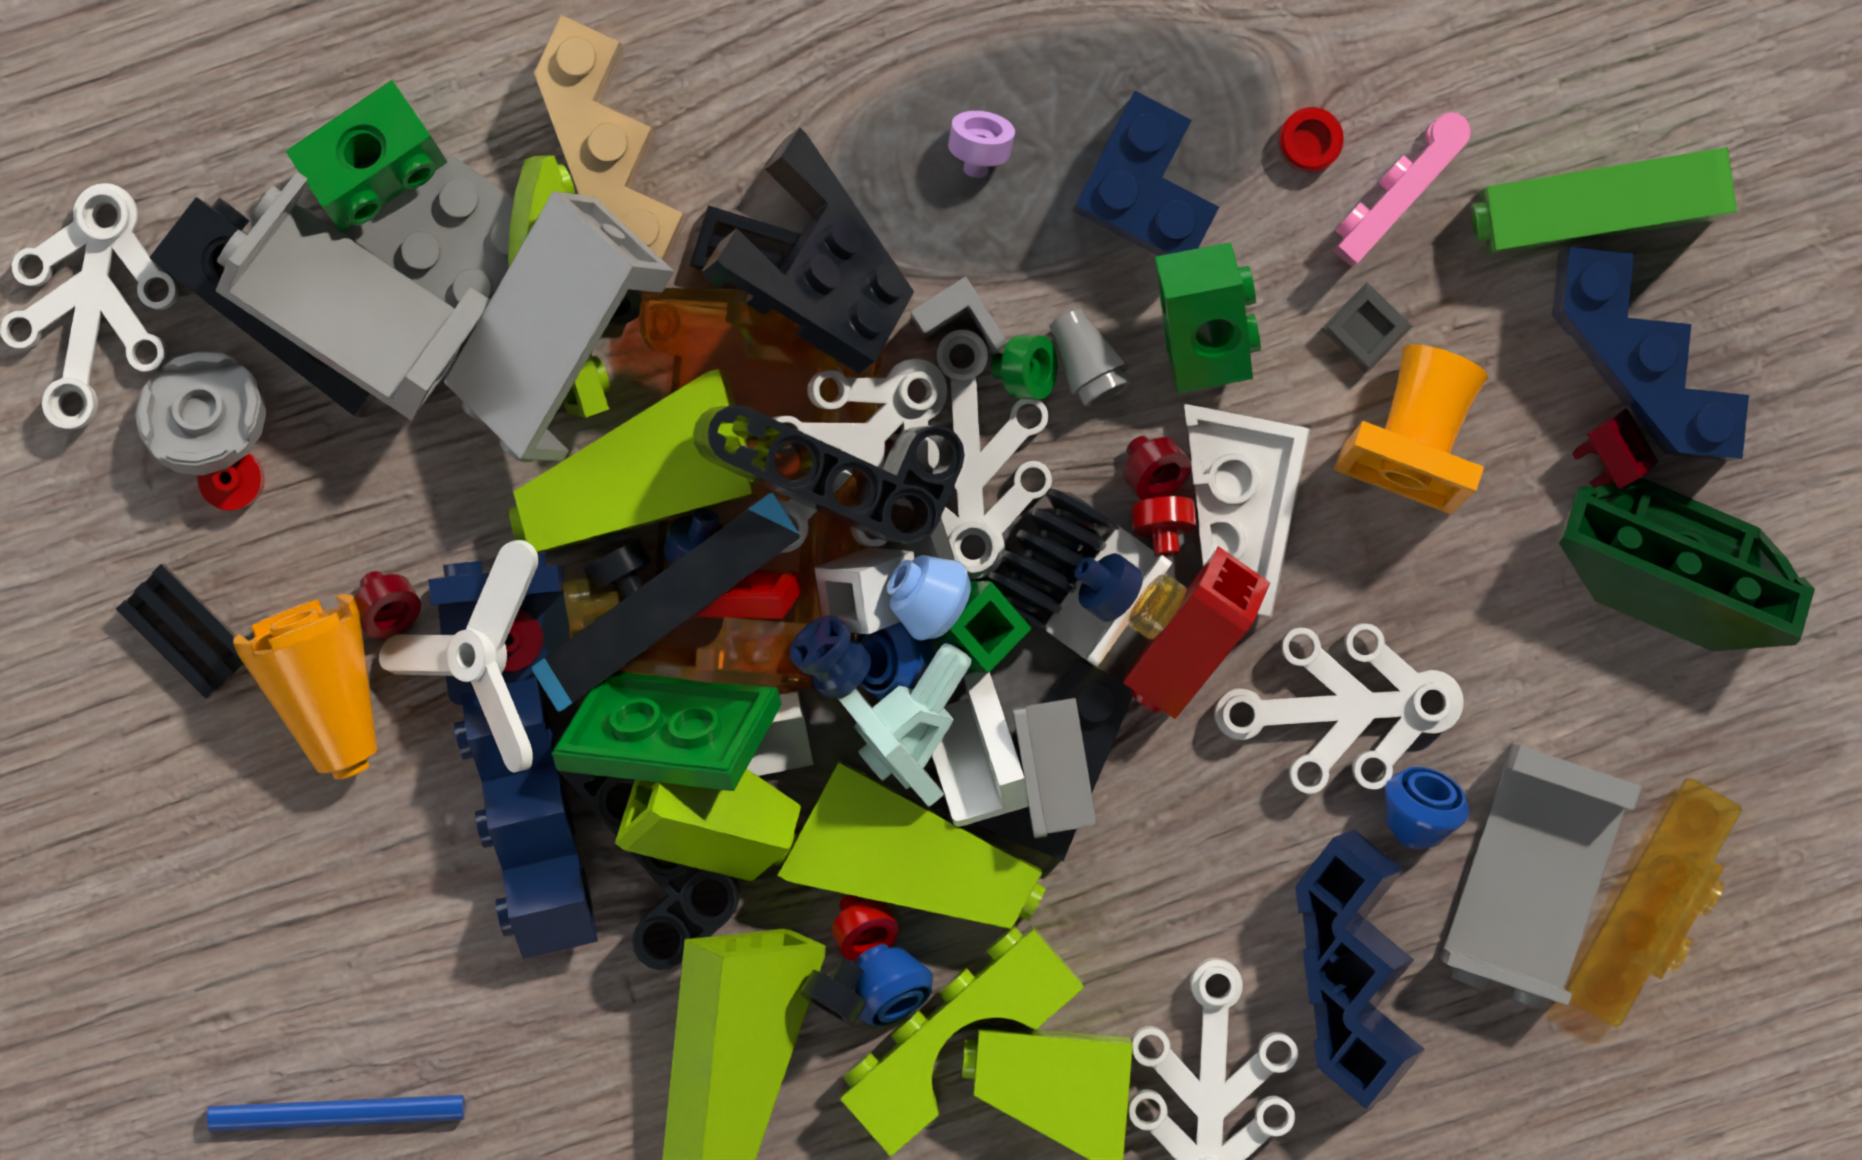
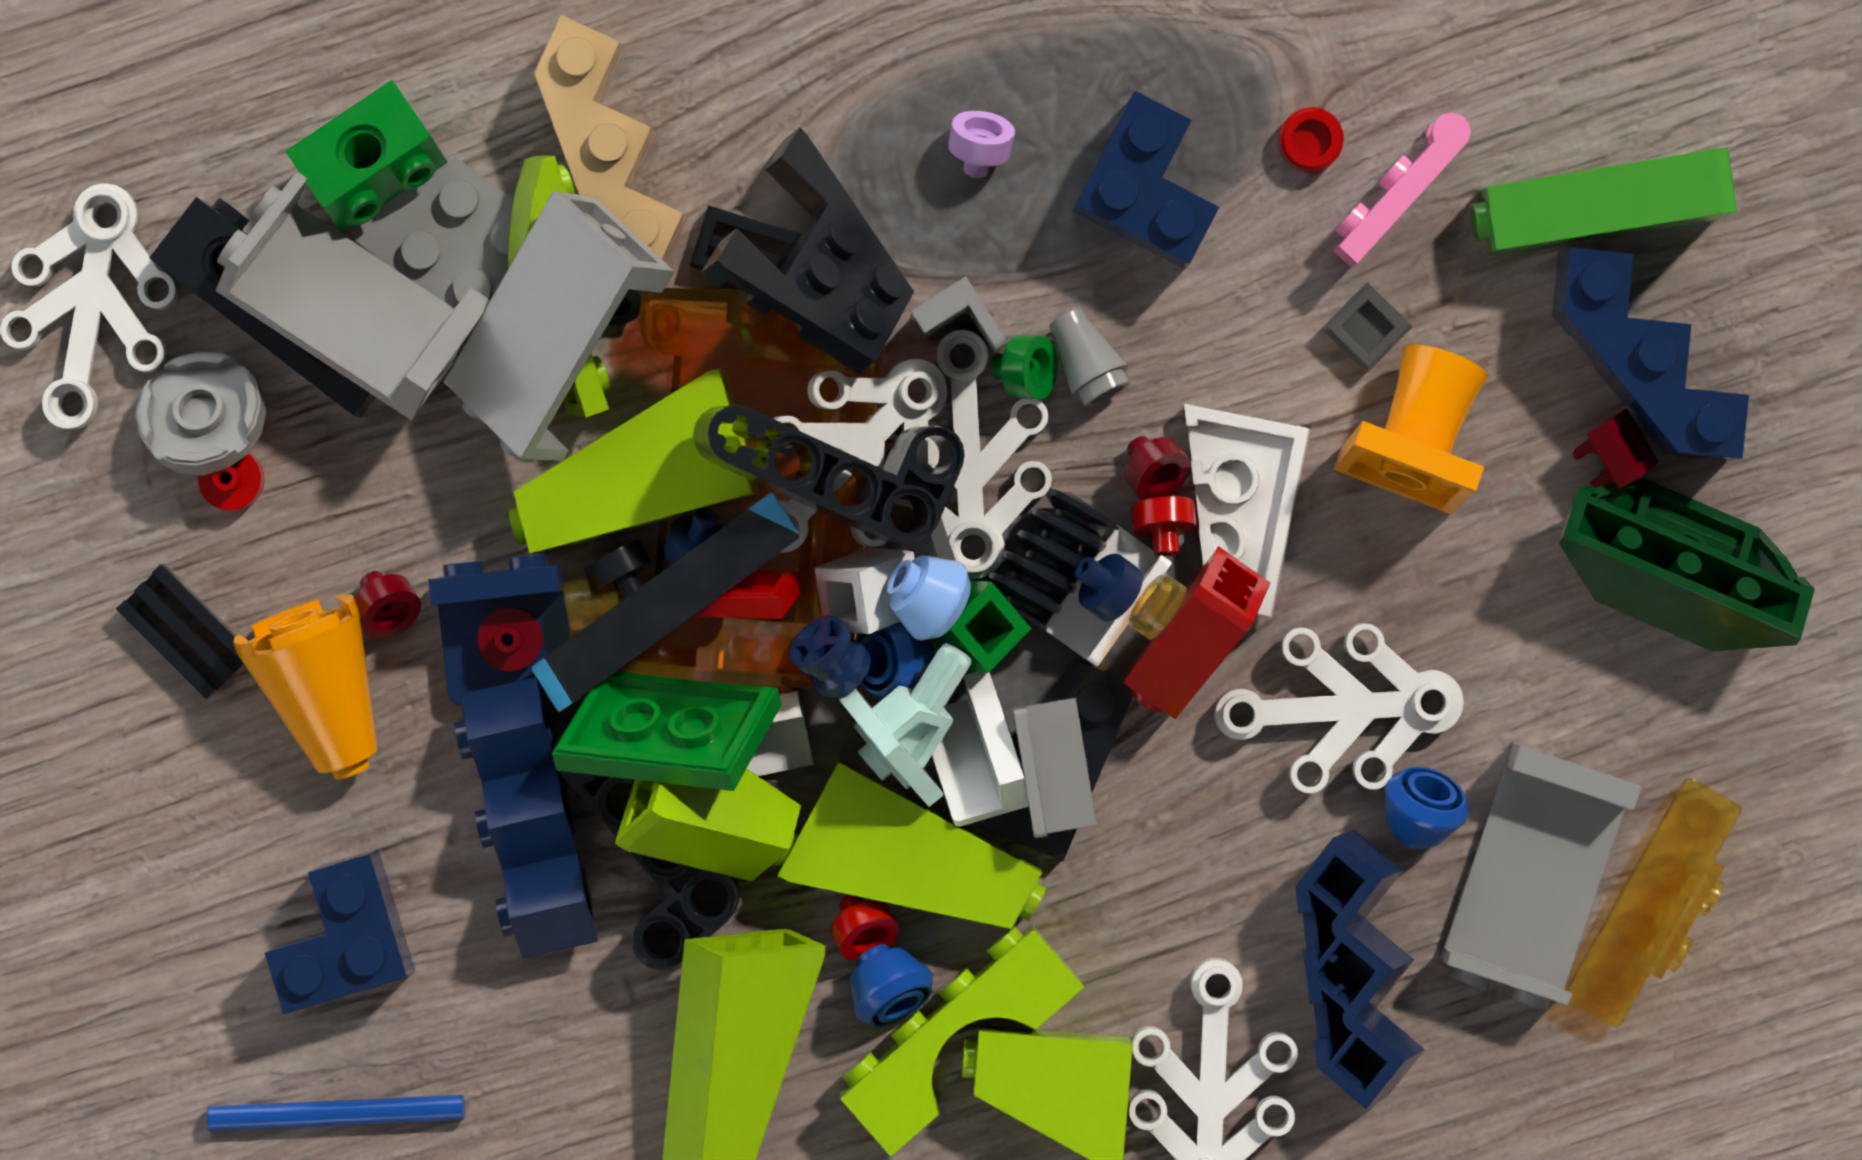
white piece [379,540,538,773] -> none
black tile [799,958,867,1026] -> none
green brick [1155,242,1261,394] -> none
none -> dark blue brick [265,849,415,1014]

